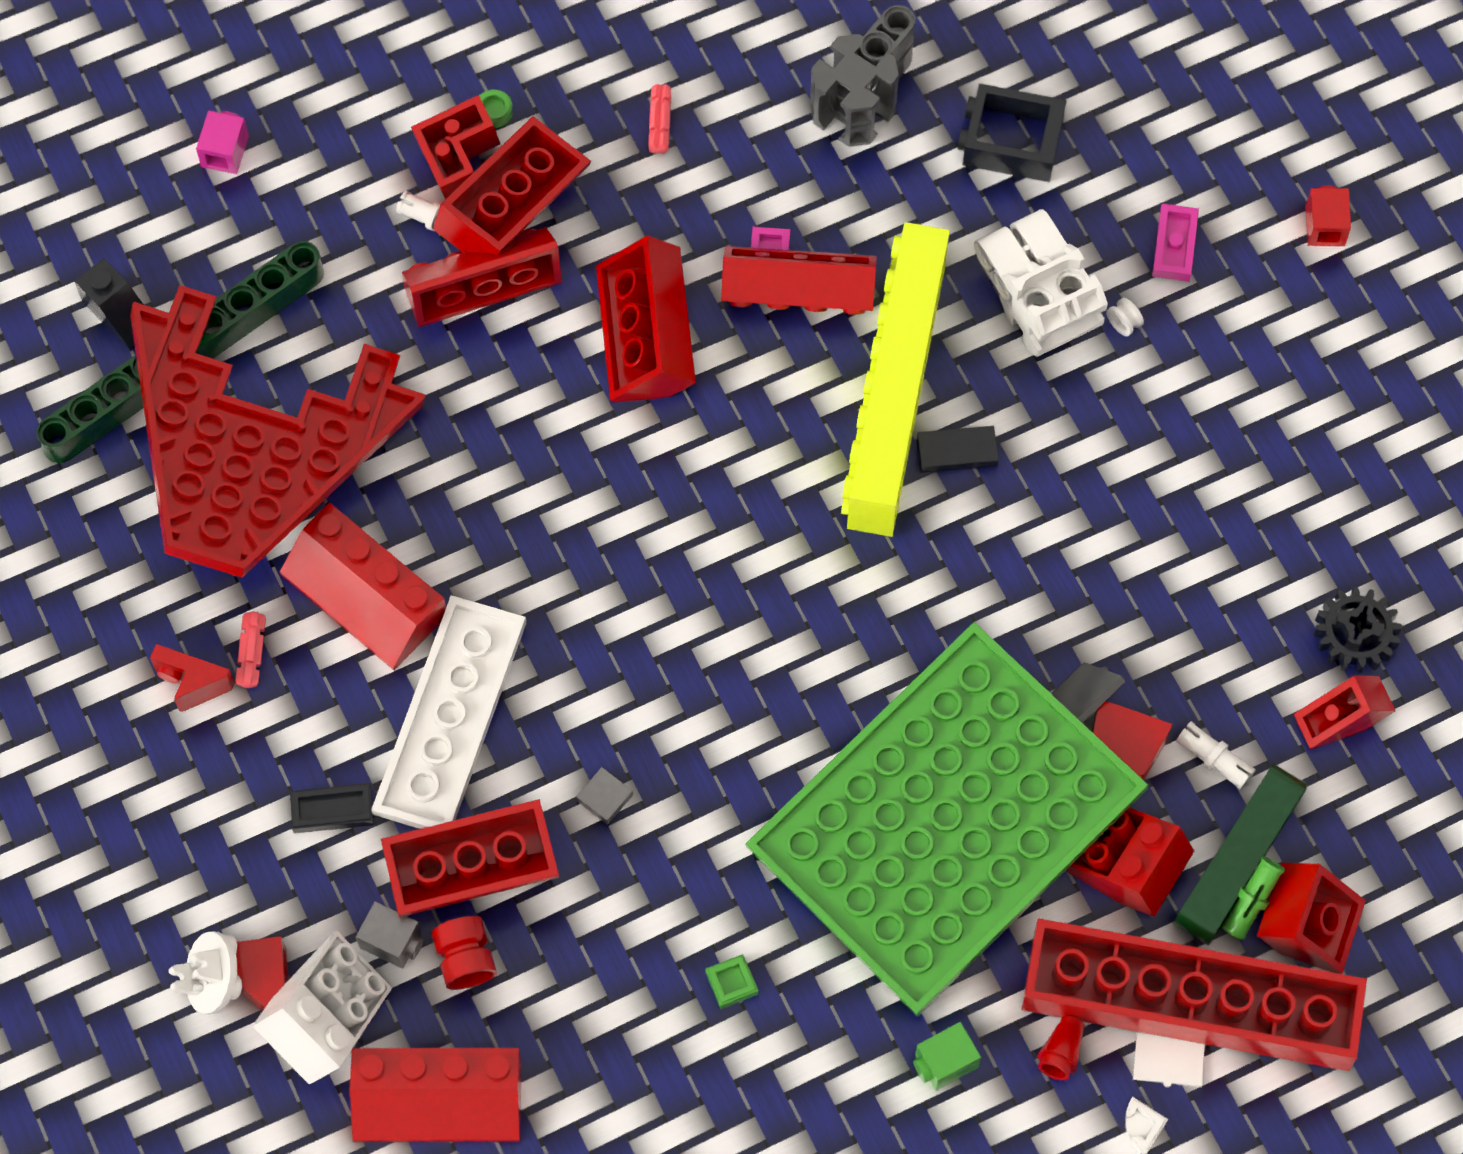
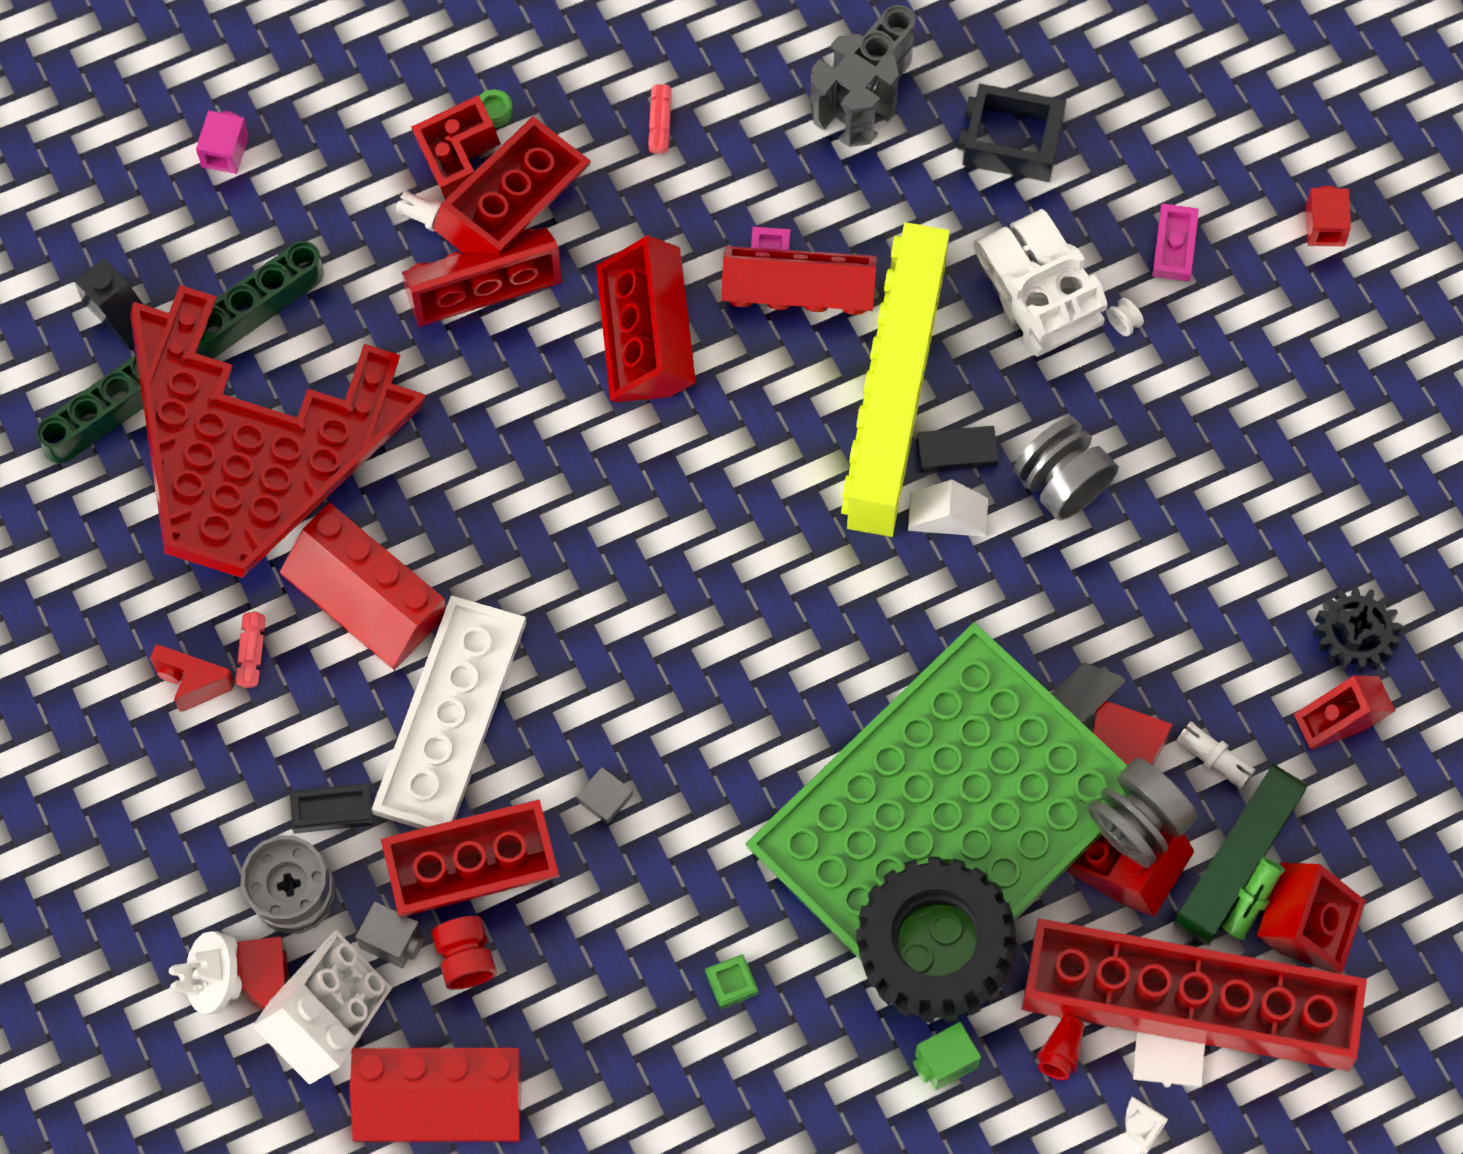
none -> flat silver wheel [240,836,336,934]
none -> black tyre [856,856,1017,1023]
none -> white slope [908,480,988,537]
none -> flat silver wheel [1013,417,1119,521]
none -> flat silver wheel [1086,757,1198,868]

